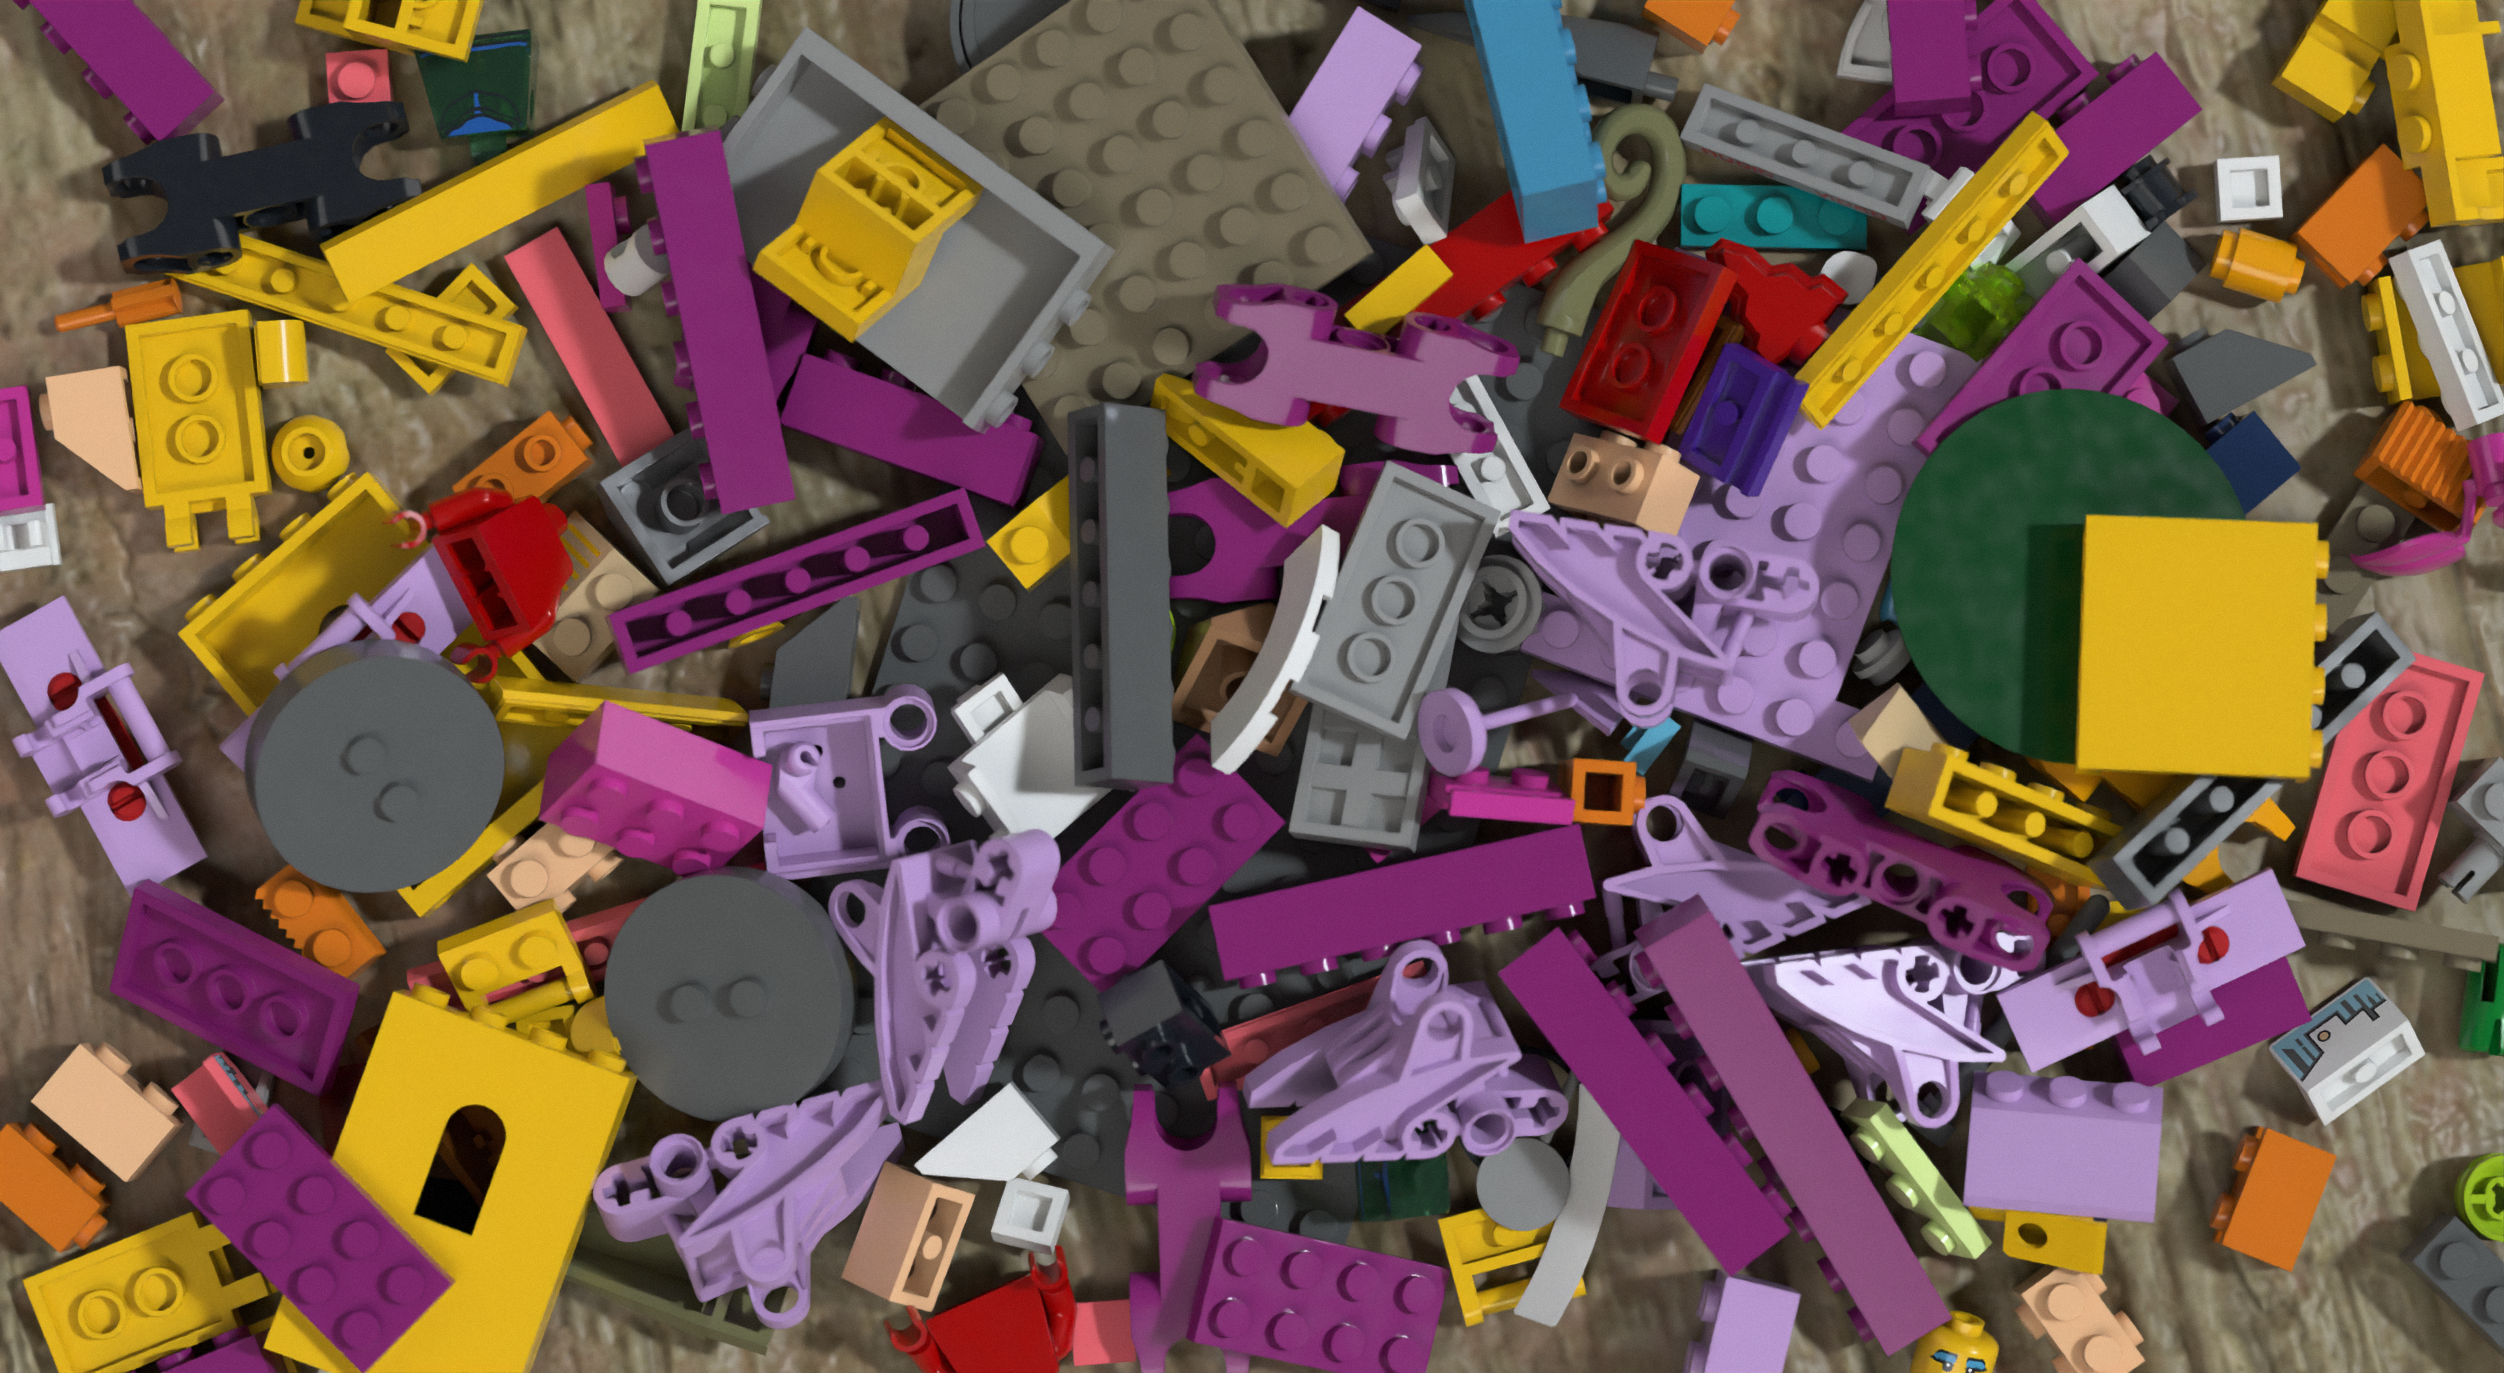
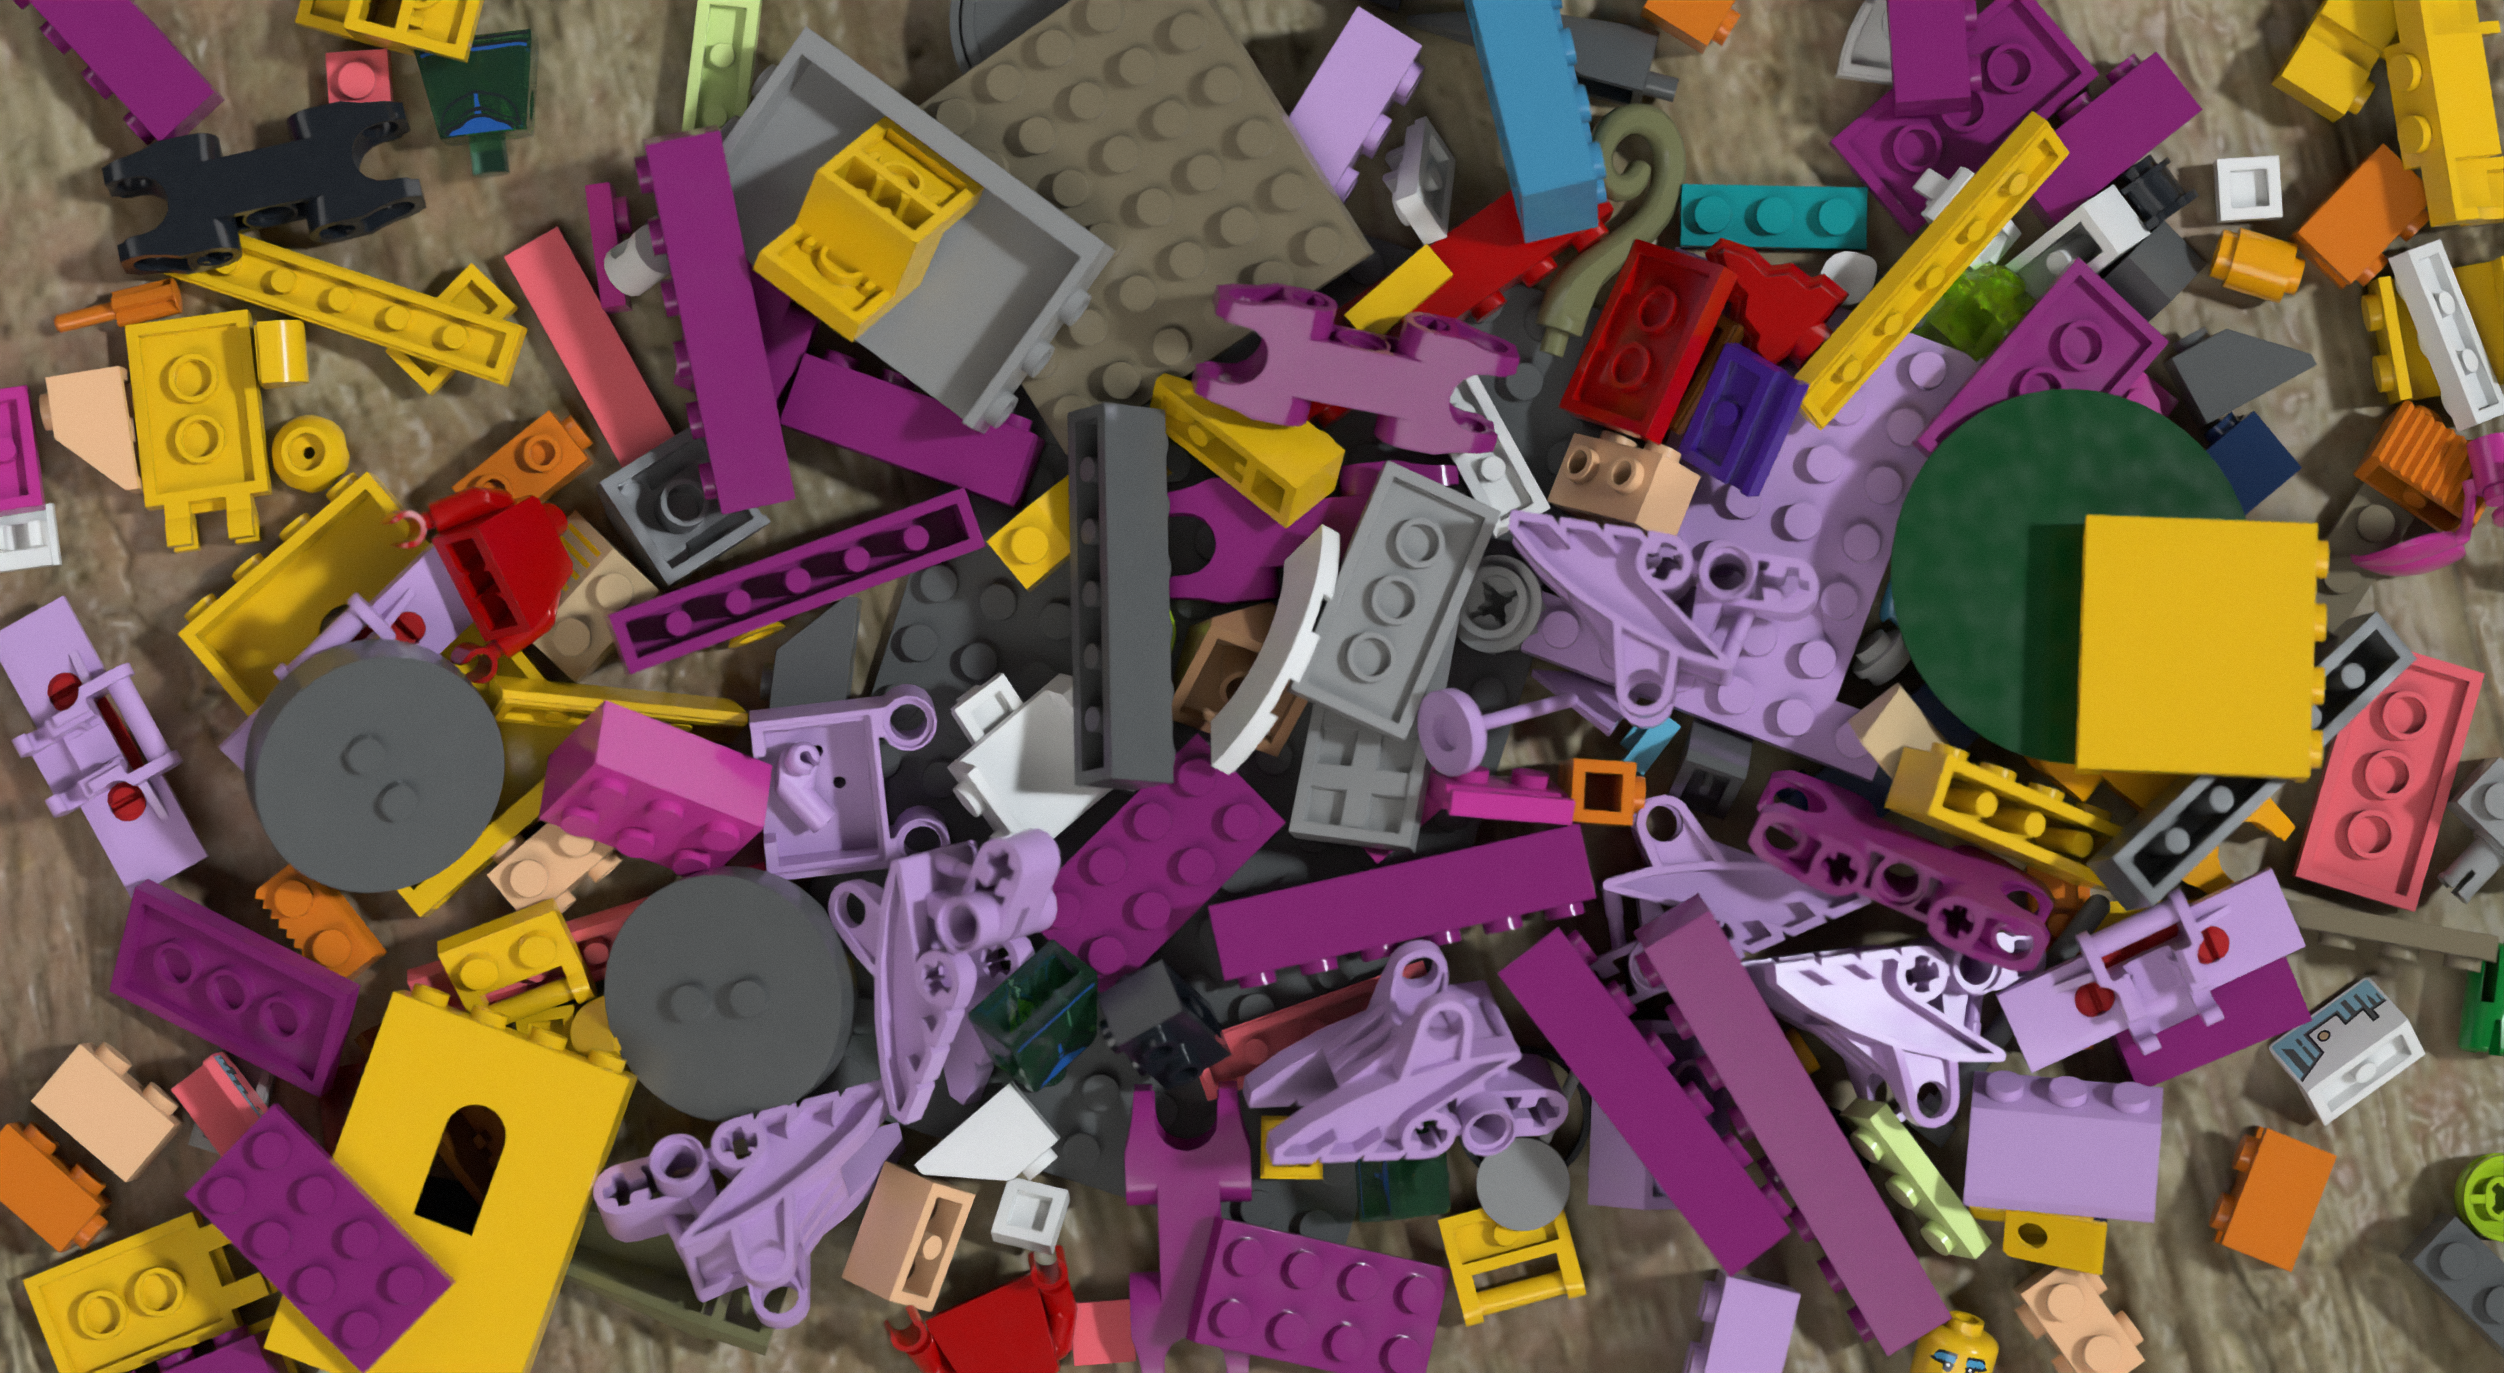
yellow tile [319,79,679,304] -> none
white sticker [1514,1083,1620,1327] -> none
light grey plate [1679,83,1933,230] -> none
none -> clear green torso [967,939,1098,1092]

